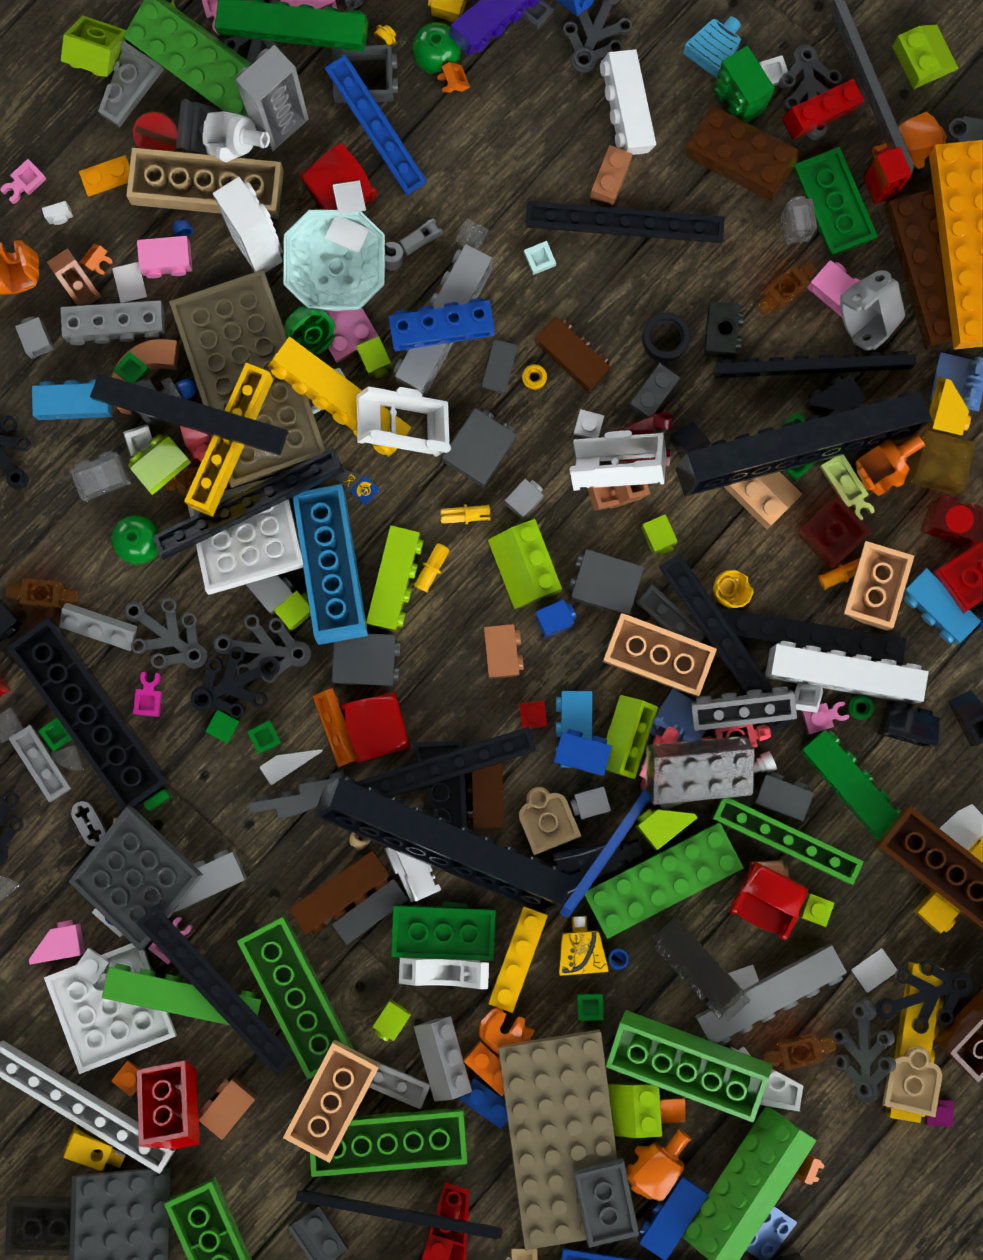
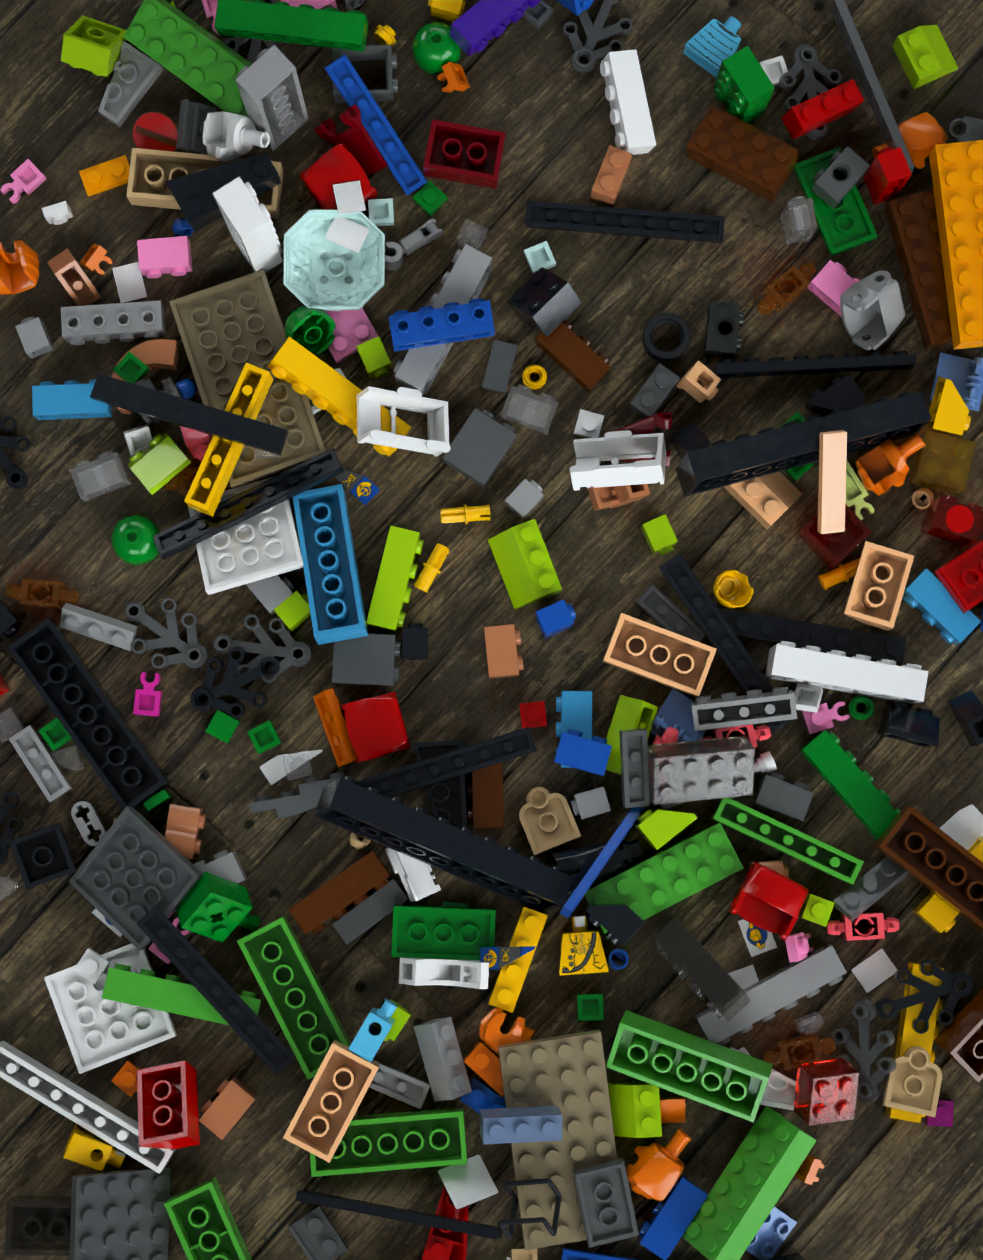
bright pink slope [29,920,85,964] -> none
dark grey brick [568,549,644,615] -> none
none -> black brick [9,822,77,890]
none -> black wedge [165,153,281,232]
none -> nougat brick [165,804,206,859]
none -> green brick [176,871,260,943]
none -> clear plate [282,750,313,781]
none -> dark red flag [315,104,387,175]
none -> medium azure torso [348,998,397,1063]
none -> light aqua plate [368,198,394,226]
none -> black brick [402,623,428,660]
none -> green plate [413,180,448,217]
none -> dark red brick [423,119,506,189]
none -> white sticker [438,1155,498,1209]
none -> sticker [480,946,535,970]
none -> sand blue brick [480,1106,562,1144]
none -> black piece [498,1178,561,1239]
none -> clear brick [501,385,559,435]
none -> black brick [507,267,582,337]
none -> black slope [585,904,645,945]
none -> dark grey plate [619,729,650,808]
none -> light nougat brick [676,360,721,403]
none -> sticker [738,919,777,957]
none -> bright pink plate [785,932,814,962]
none -> clear plate [793,1012,825,1035]
none -> clear red brick [794,1058,859,1126]
none -> dark grey brick [811,146,870,209]
none -> light nougat tile [818,430,847,534]
none -> coral piece [826,912,899,941]
none -> dark grey plate [833,857,907,922]
none -> tan hinge [912,488,934,509]

